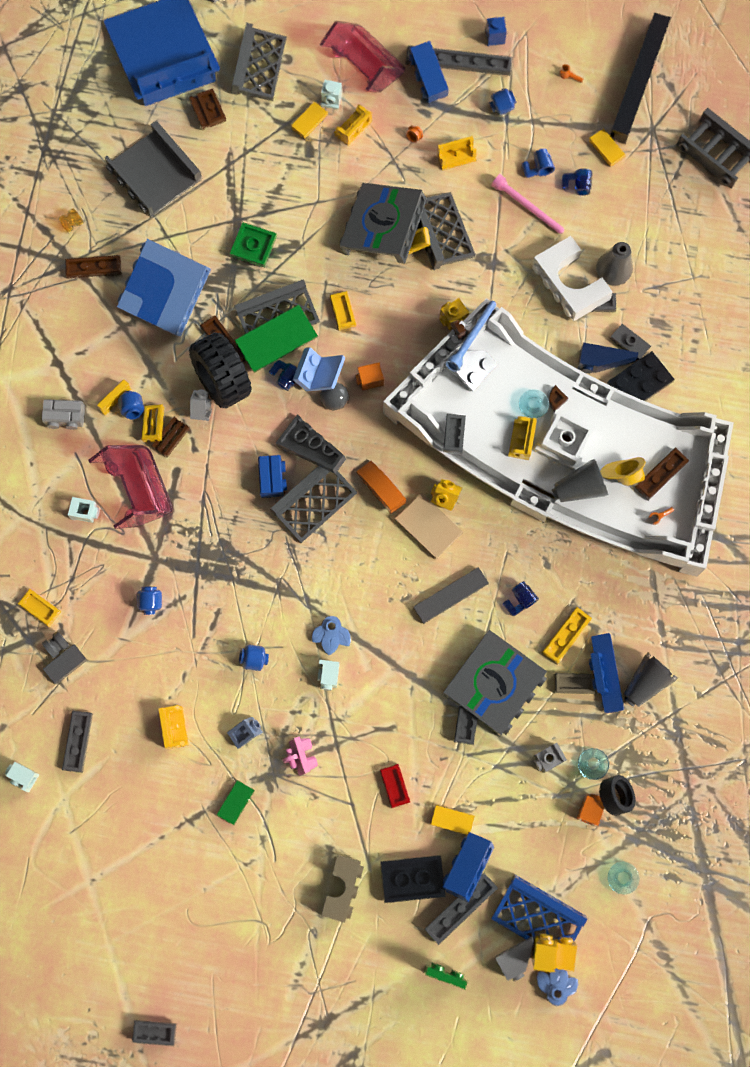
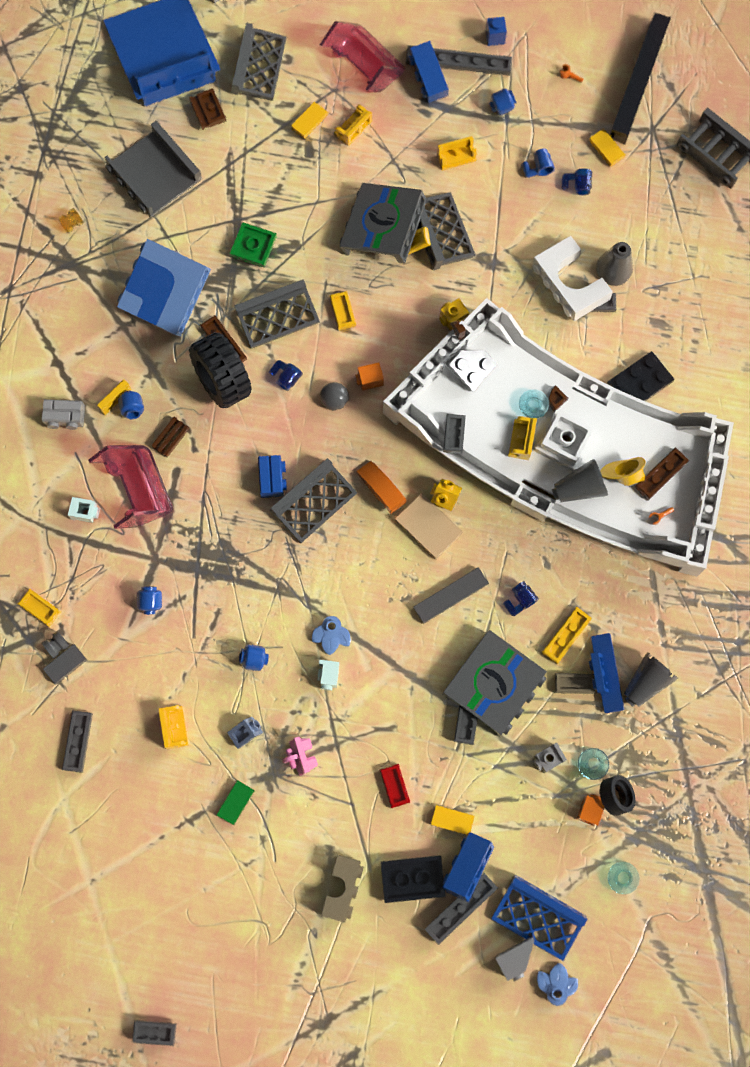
light aqua brick [5,762,39,792] -> none
reddish brown tile [65,255,122,279] -> none
yellow tile [141,404,164,442] -> none
light grey brick [190,390,212,421] -> none
green tile [235,305,318,373] -> none
dark grey wing [276,414,346,474] -> none
light blue bracket [293,347,345,392] -> none
light aqua brick [321,79,342,110] -> none
orange plate [406,125,423,143] -> none
green plate [424,962,468,989] -> none
medium blue piece [445,301,496,372] -> none
bright pink piece [491,174,564,234] -> none
yellow brick [532,934,577,973] -> none
dark blue slope [577,342,638,374] -> none
dark grey plate [610,324,651,360] -> none

